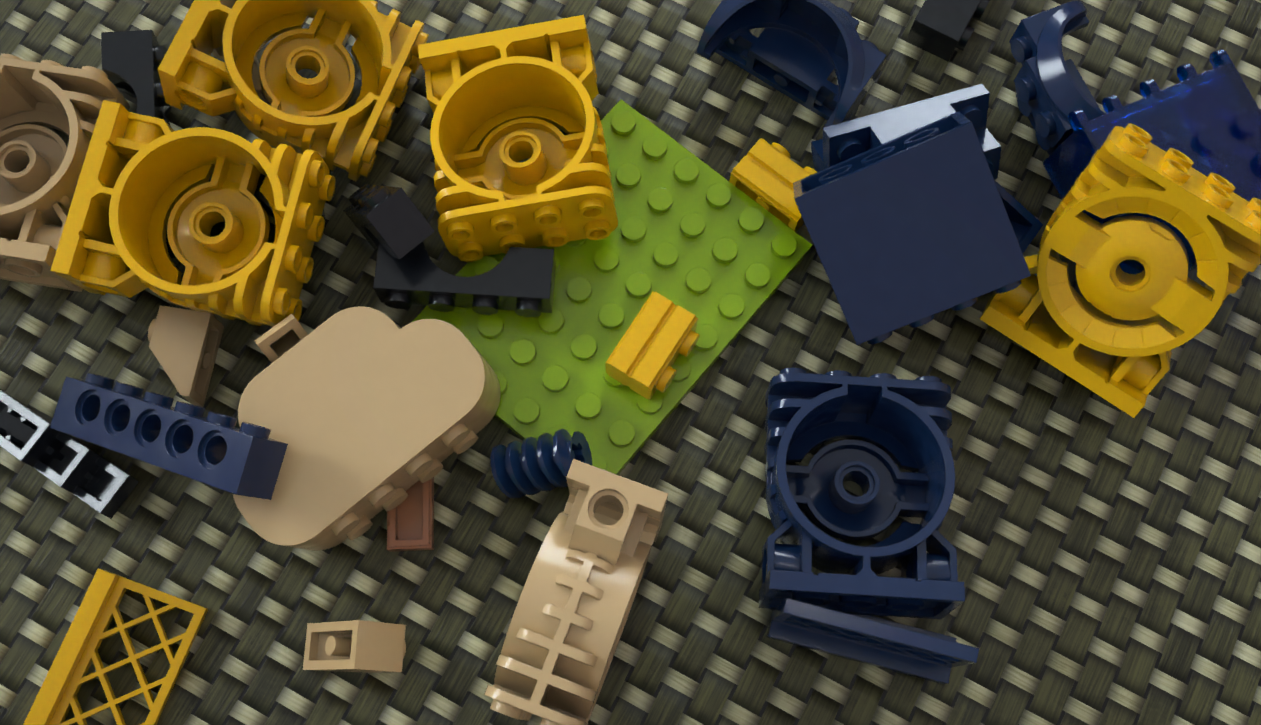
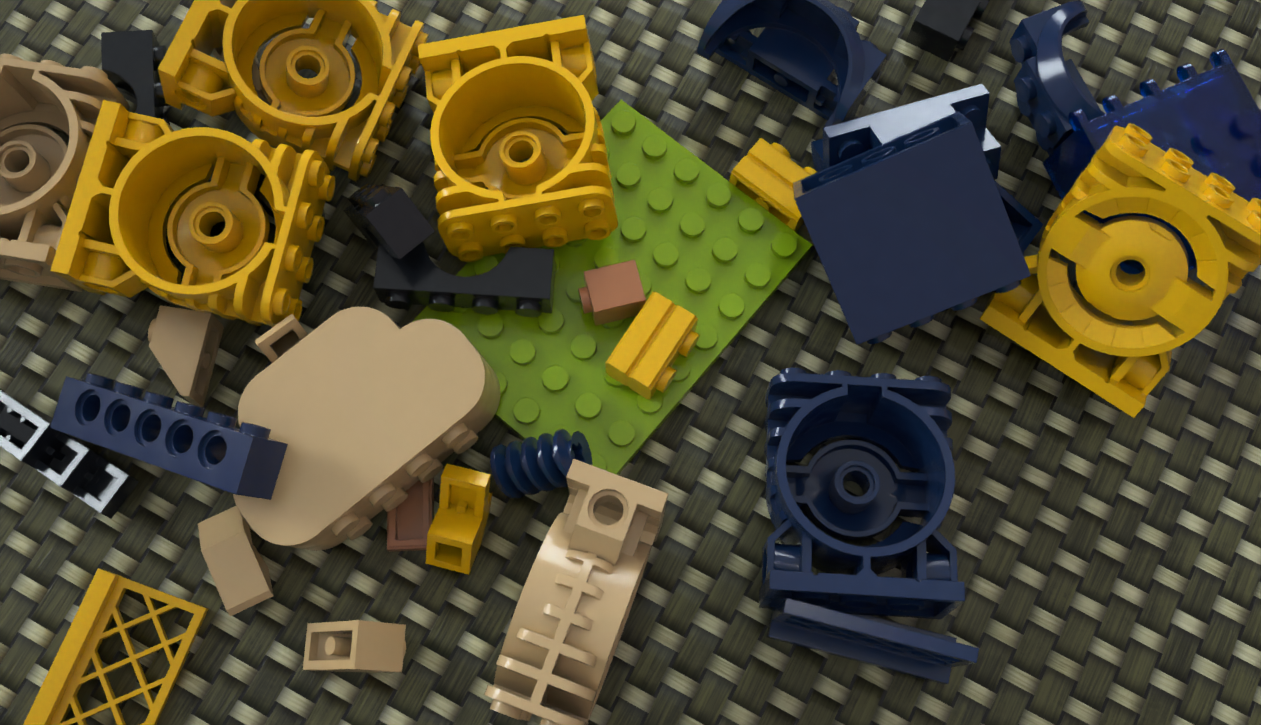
none -> tan slope [198,506,274,616]
none -> yellow brick [425,464,493,575]
none -> nougat brick [578,260,646,326]

